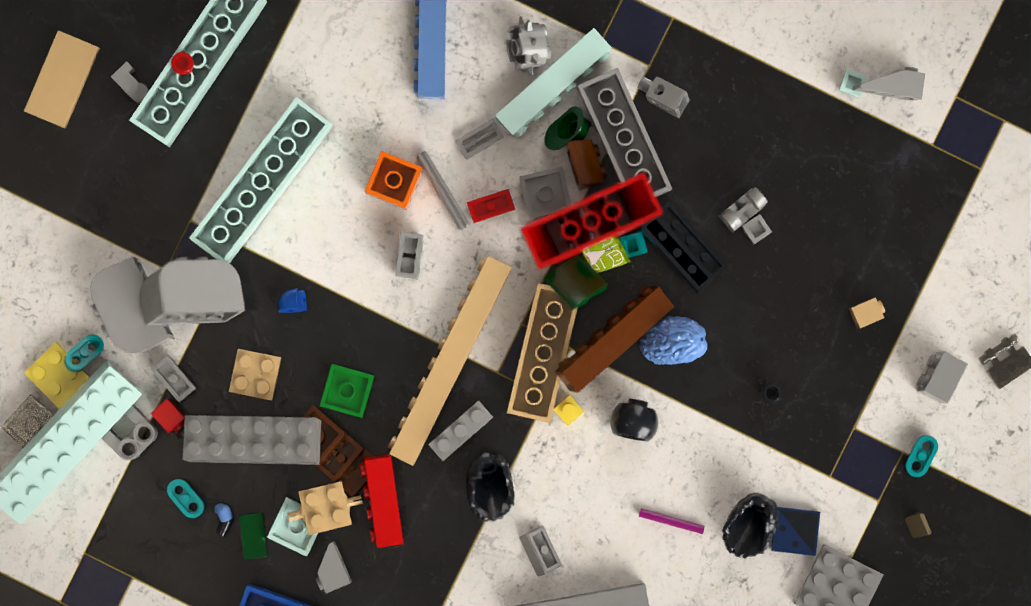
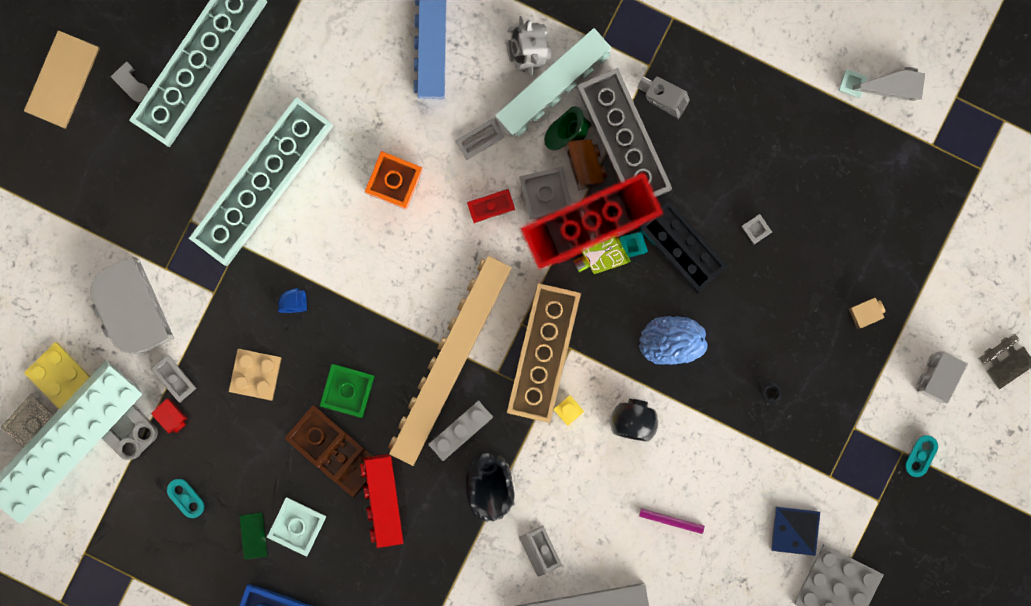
teal plate [64,335,104,372] -> none
light grey brick [140,257,245,326] -> none
red tile [171,52,194,75] -> none
light grey brick [183,415,321,465] -> none
arm [214,503,234,537] -> none
tan plate [287,481,363,535] -> none
light grey slope [316,541,352,593] -> none
light grey brick [395,232,424,280] -> none
light grey axle [417,151,469,230] -> none
dark green slope [544,255,608,310] -> none
reddish brown brick [554,285,674,393] -> none
light grey piece [718,187,768,233] -> none
black hair [722,493,779,559] -> none
dark tan slope [905,512,931,538] -> none

